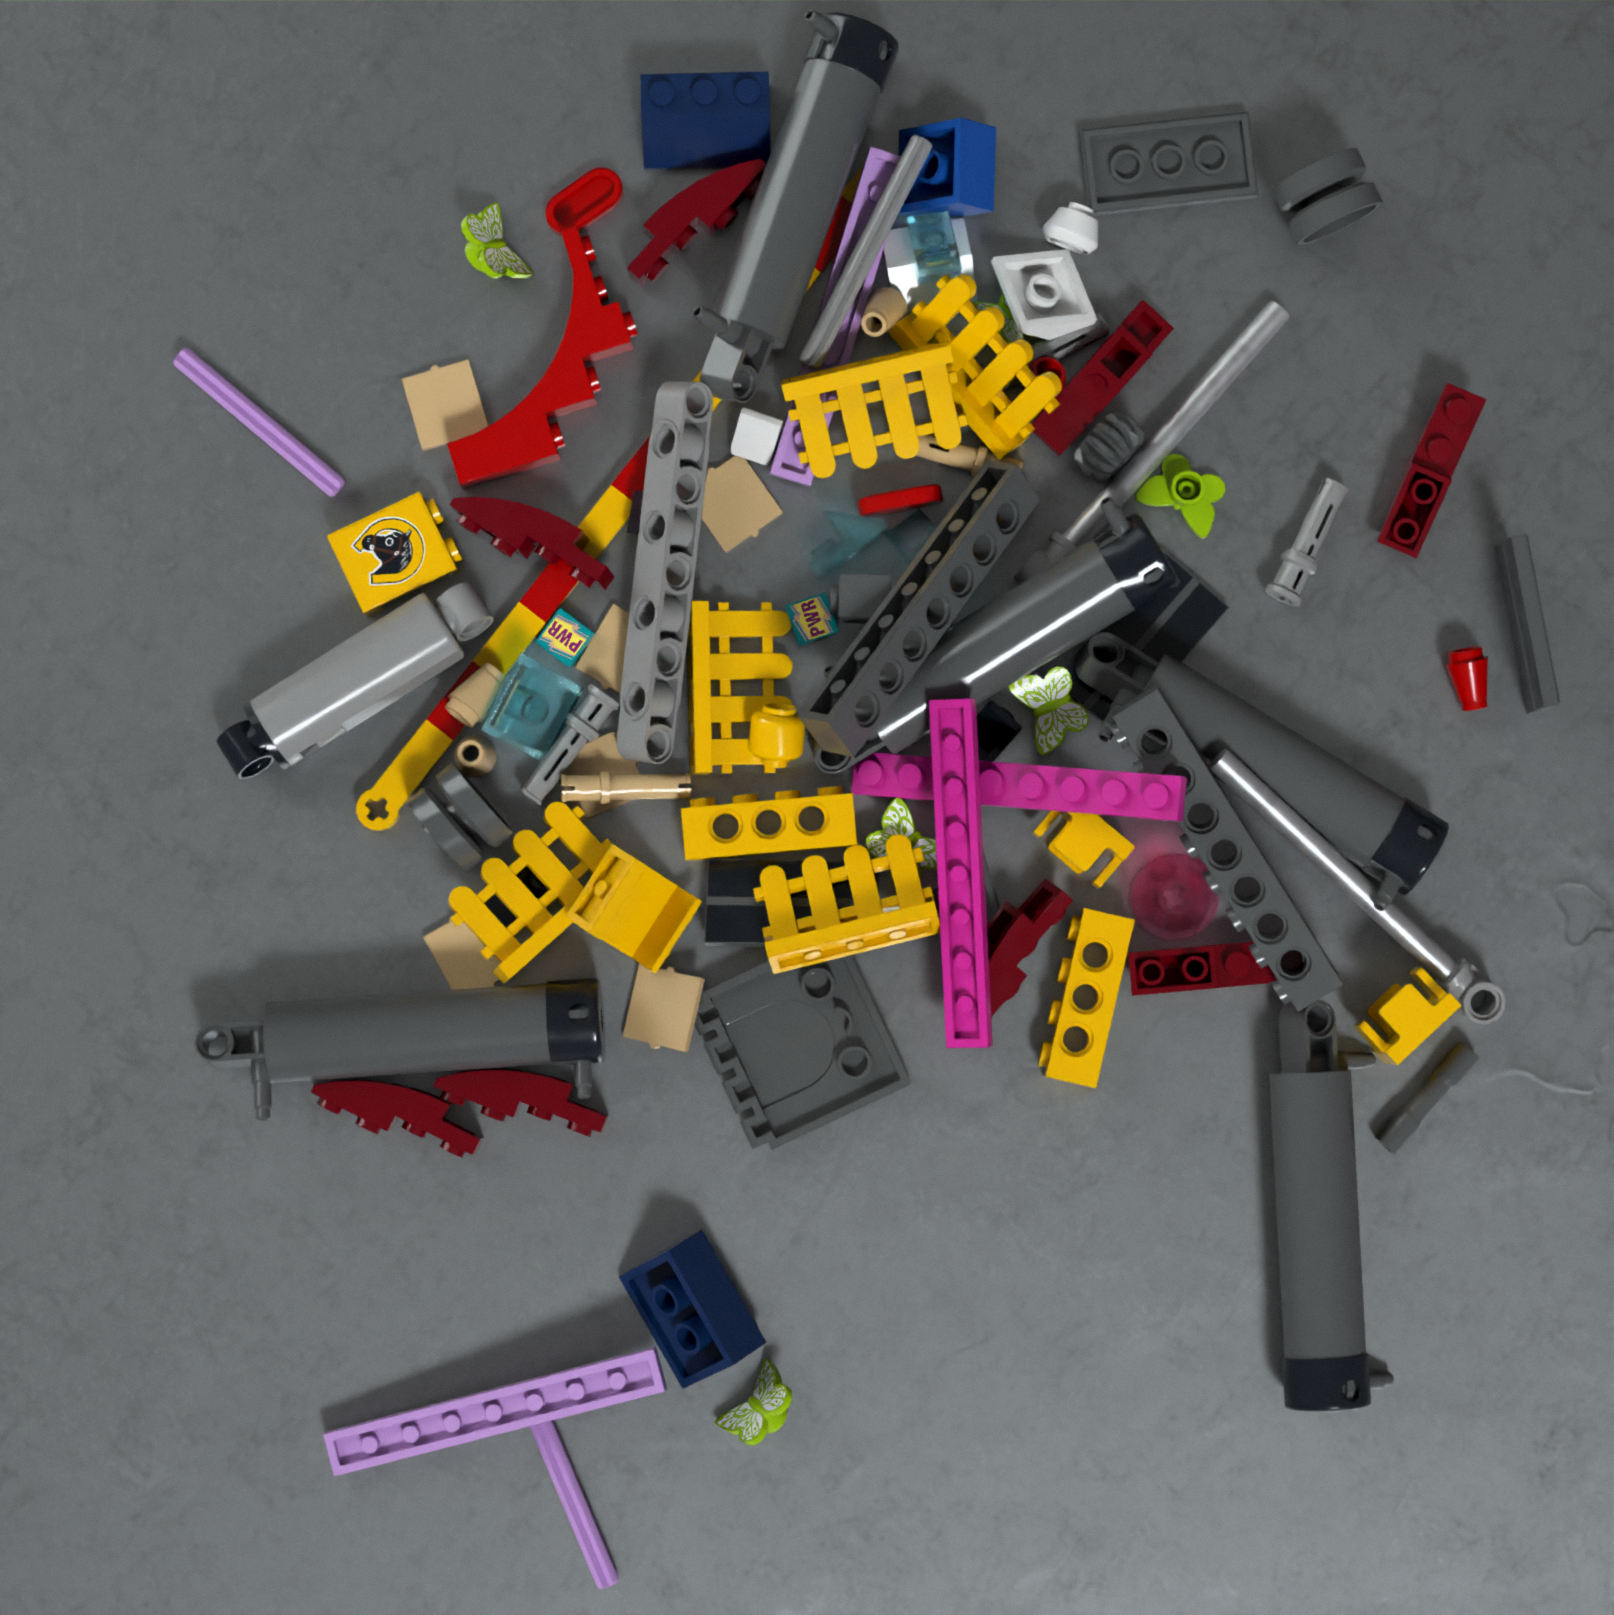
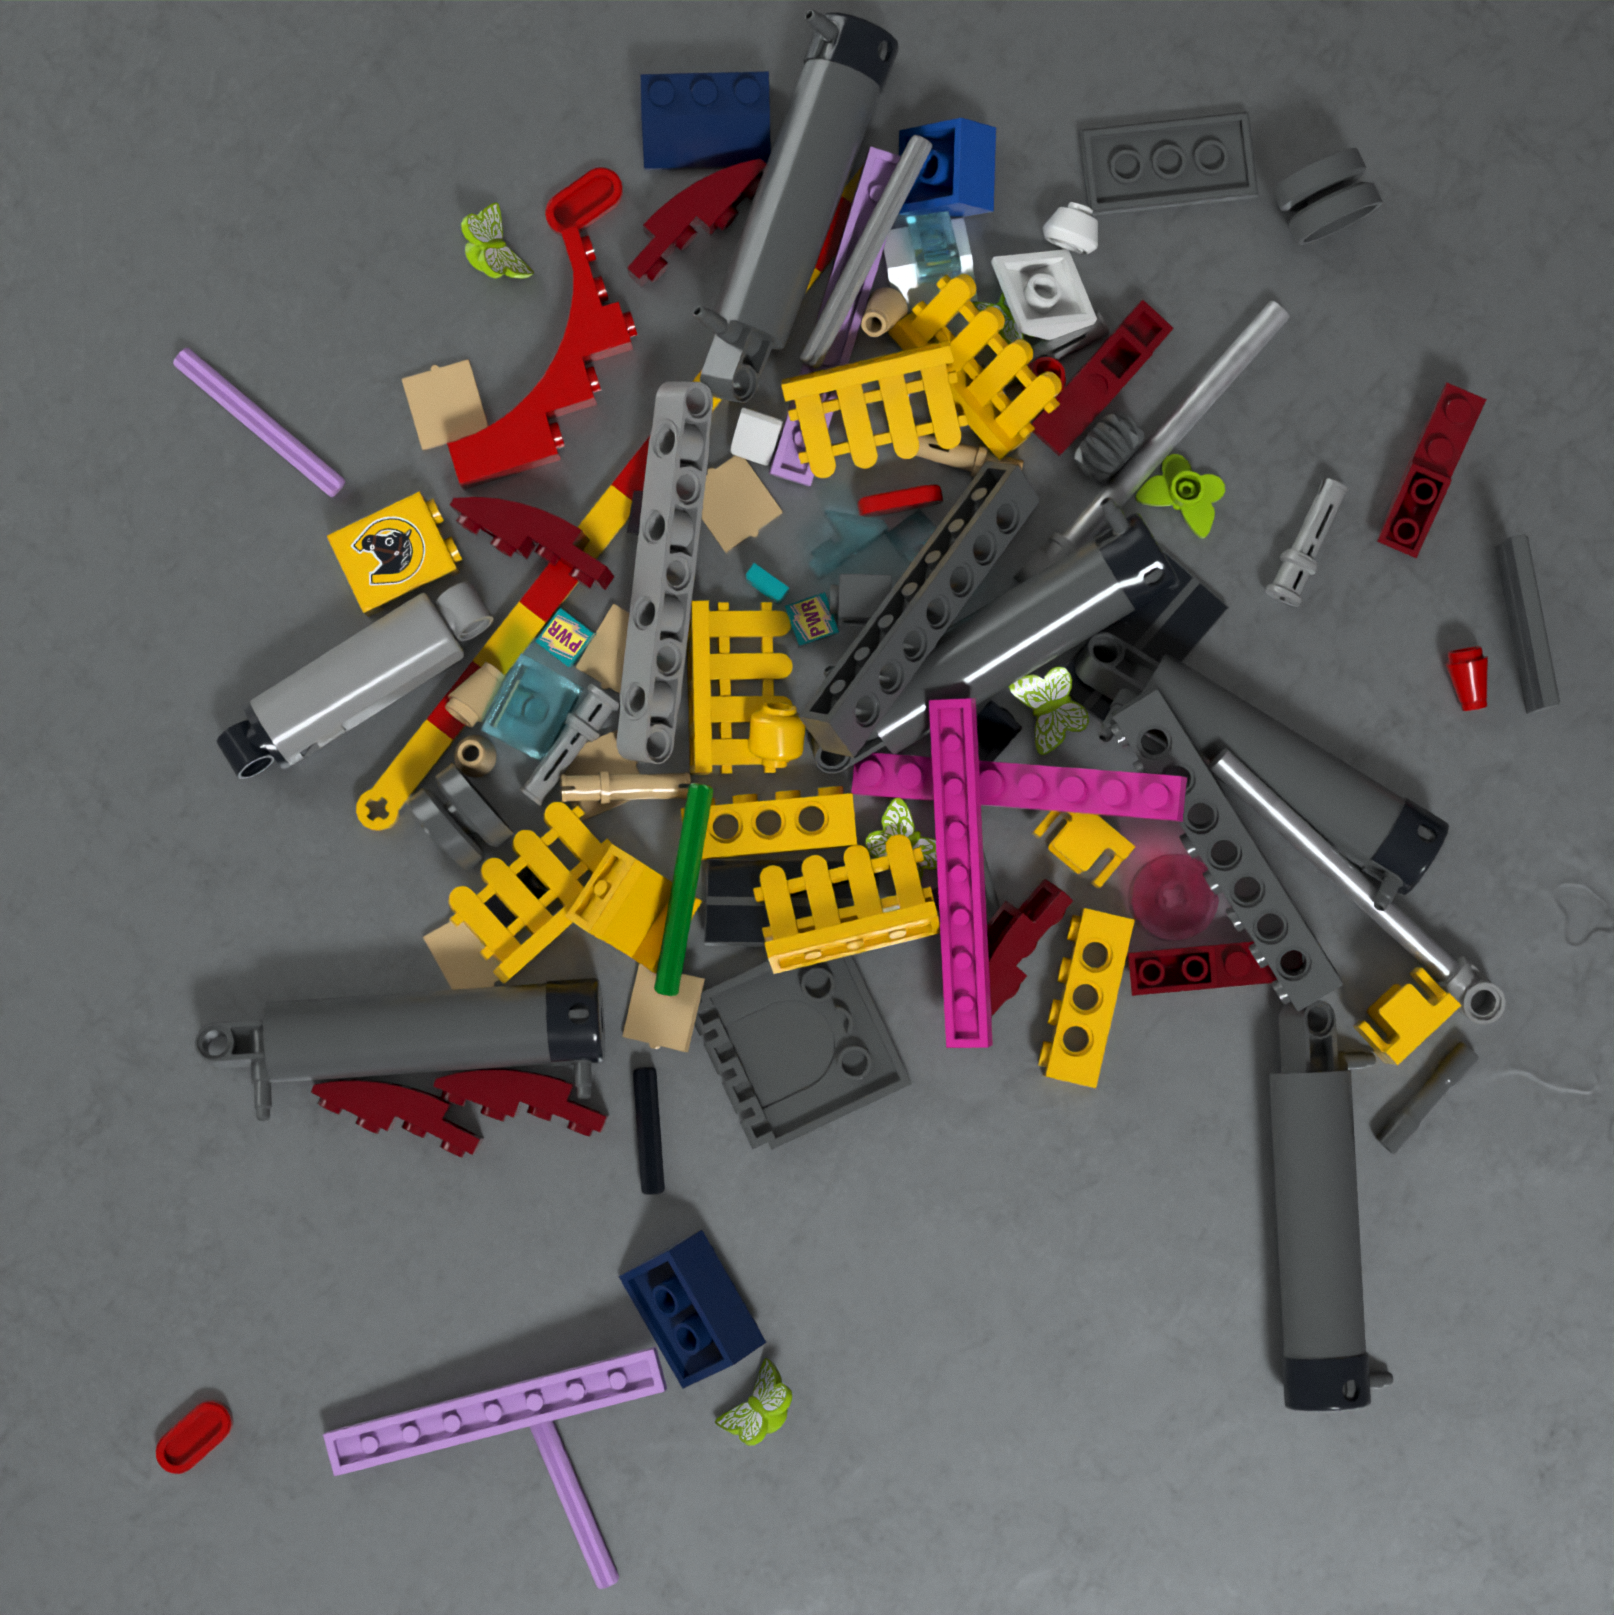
none -> red tile [156,1400,234,1474]
none -> black axle [633,1067,665,1195]
none -> green axle [654,783,713,996]
none -> teal tile [745,563,789,604]

